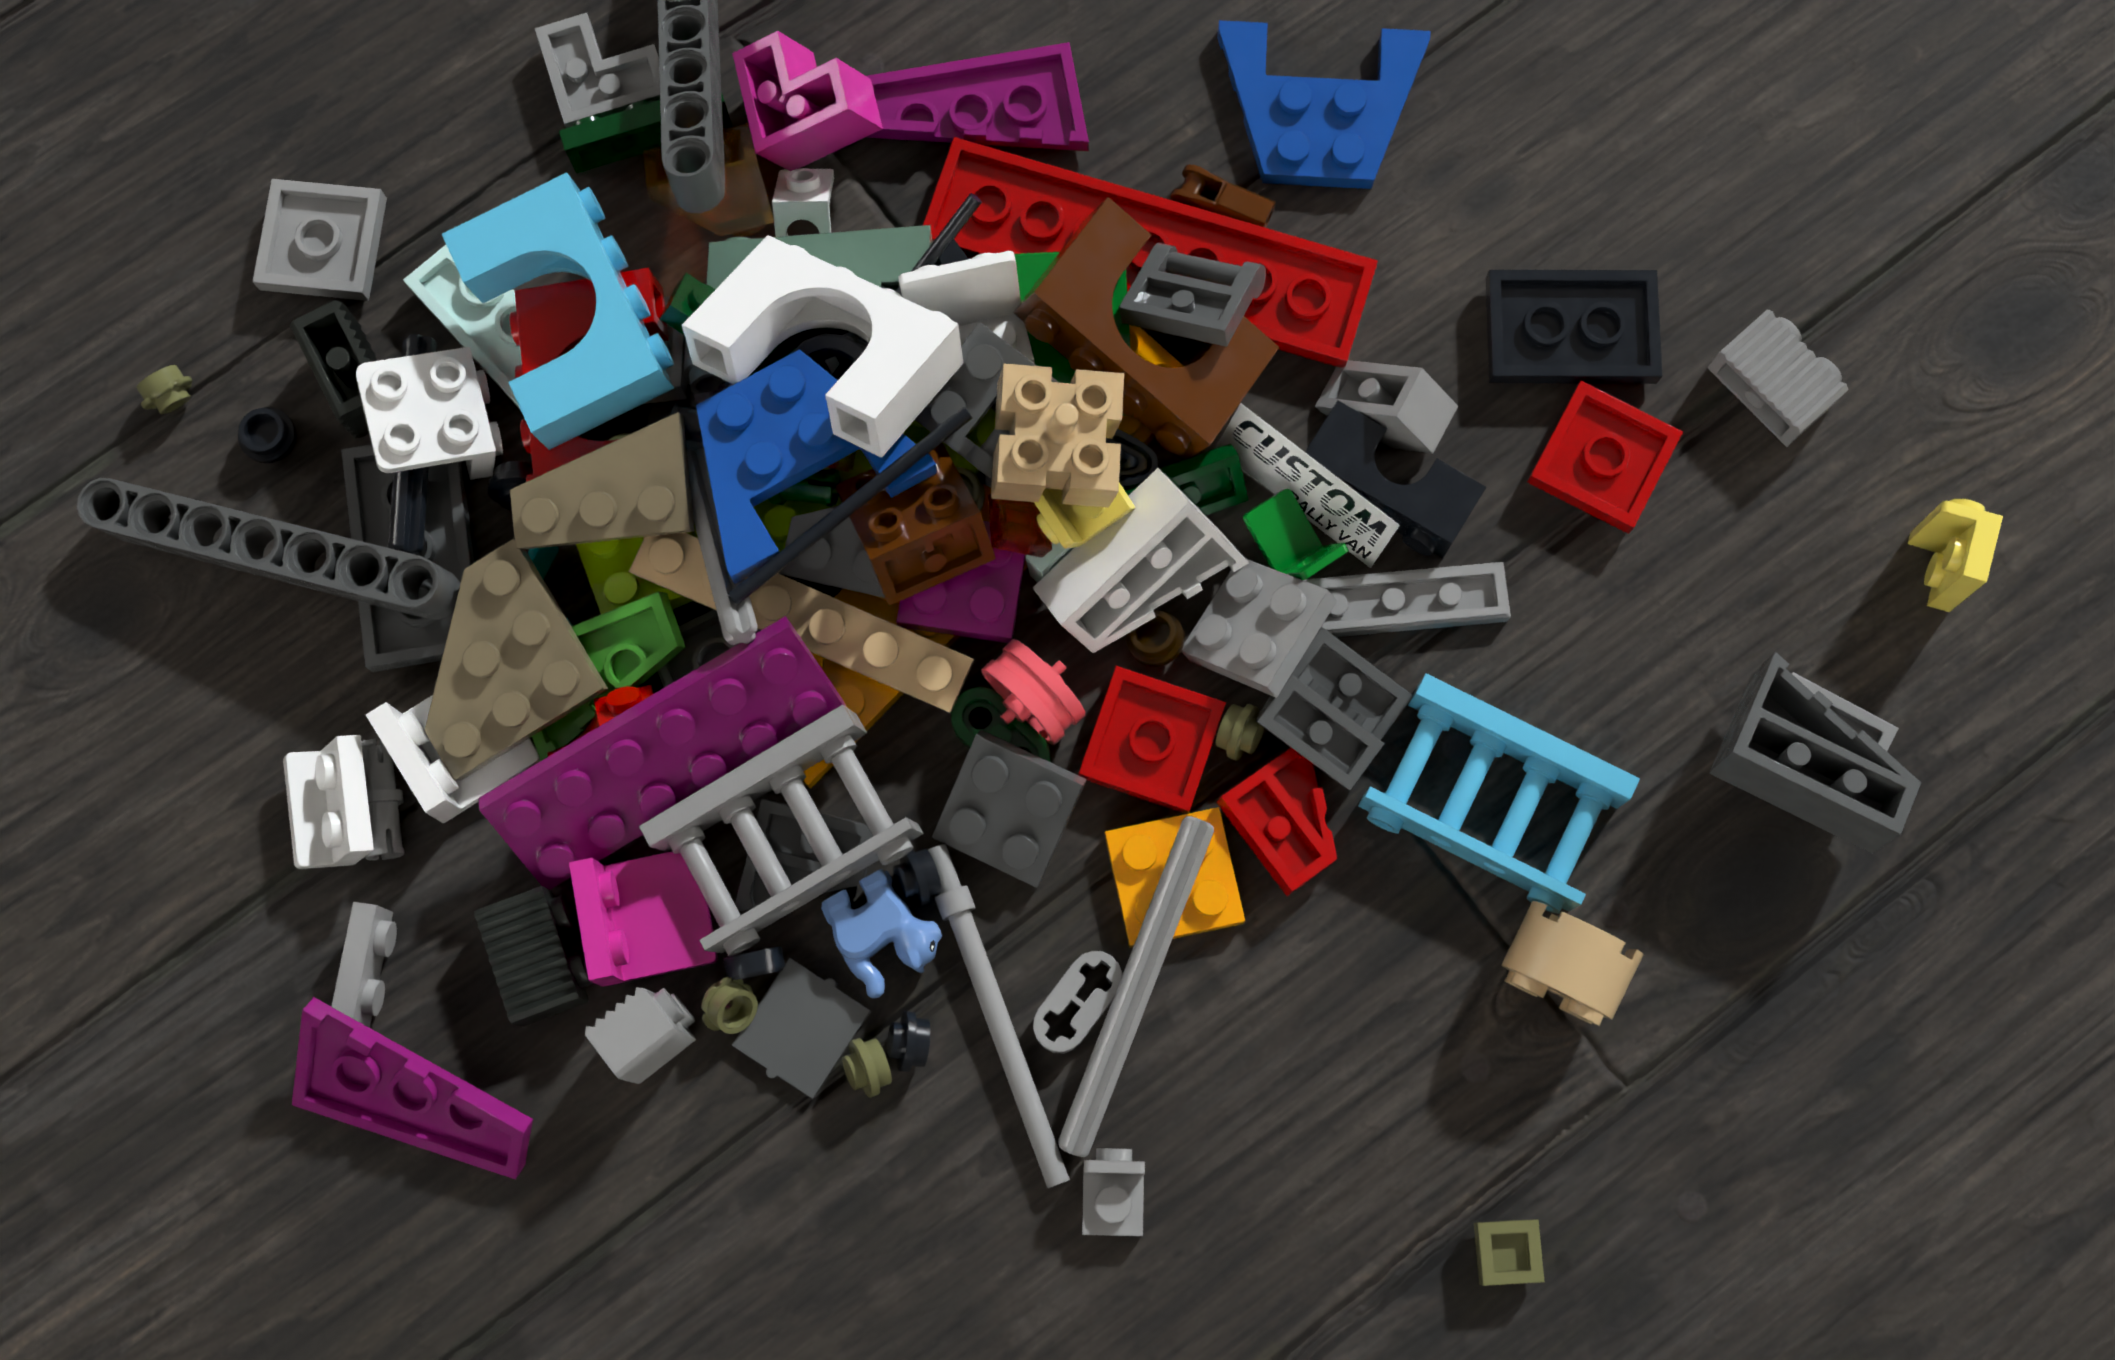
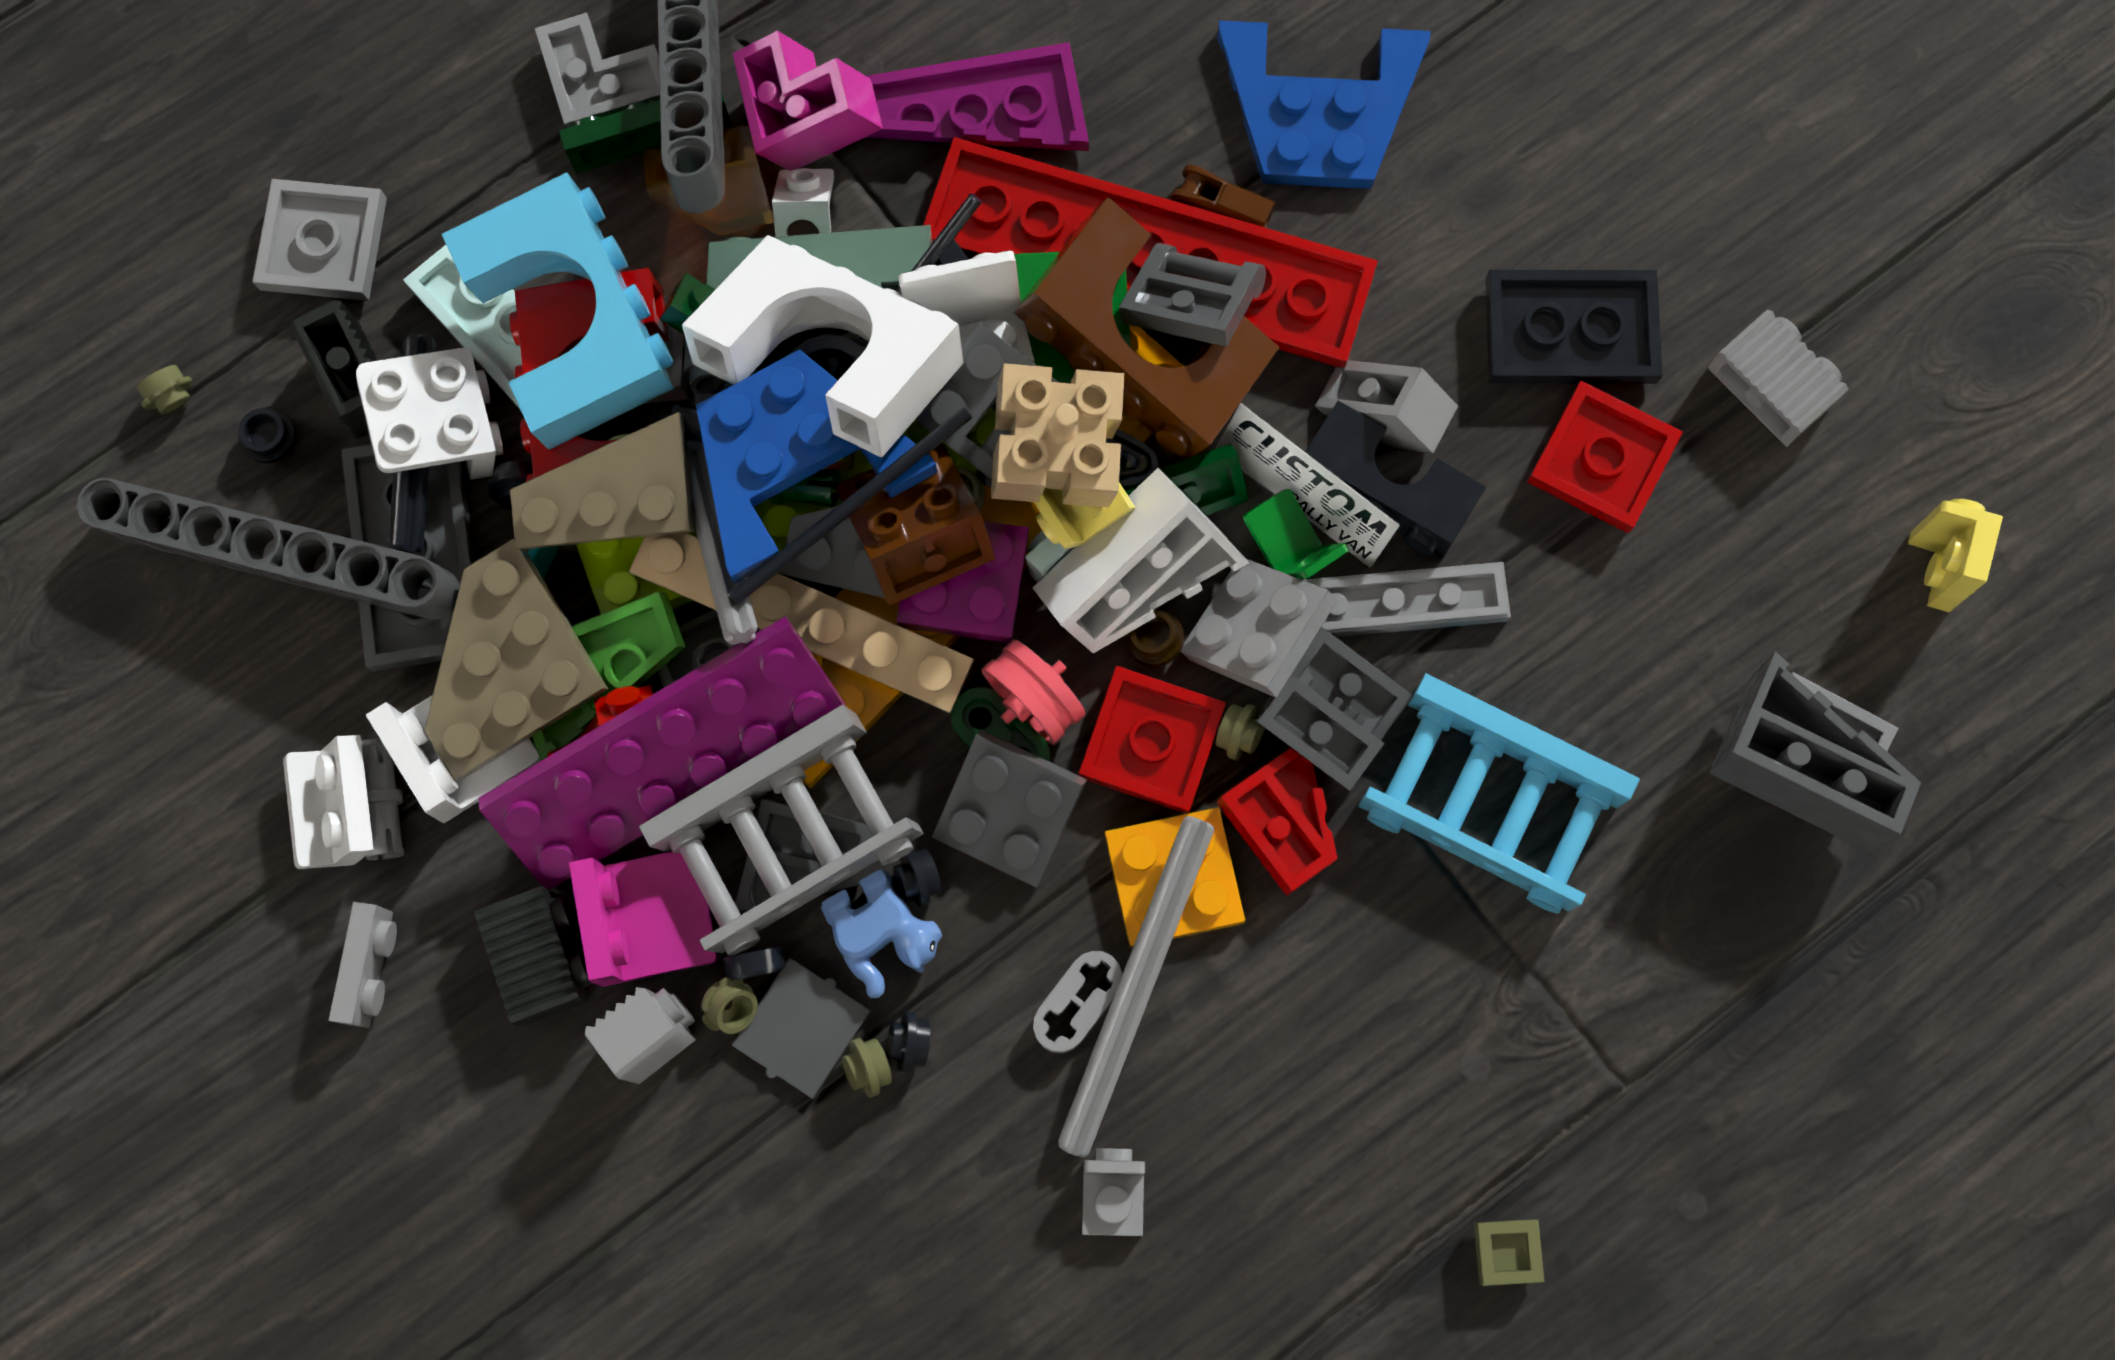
magenta wing [292,997,533,1180] -> none
light grey bar [928,844,1070,1188] -> none
clear red tile [988,493,1052,558] -> none
tan brick [1501,901,1644,1026] -> none

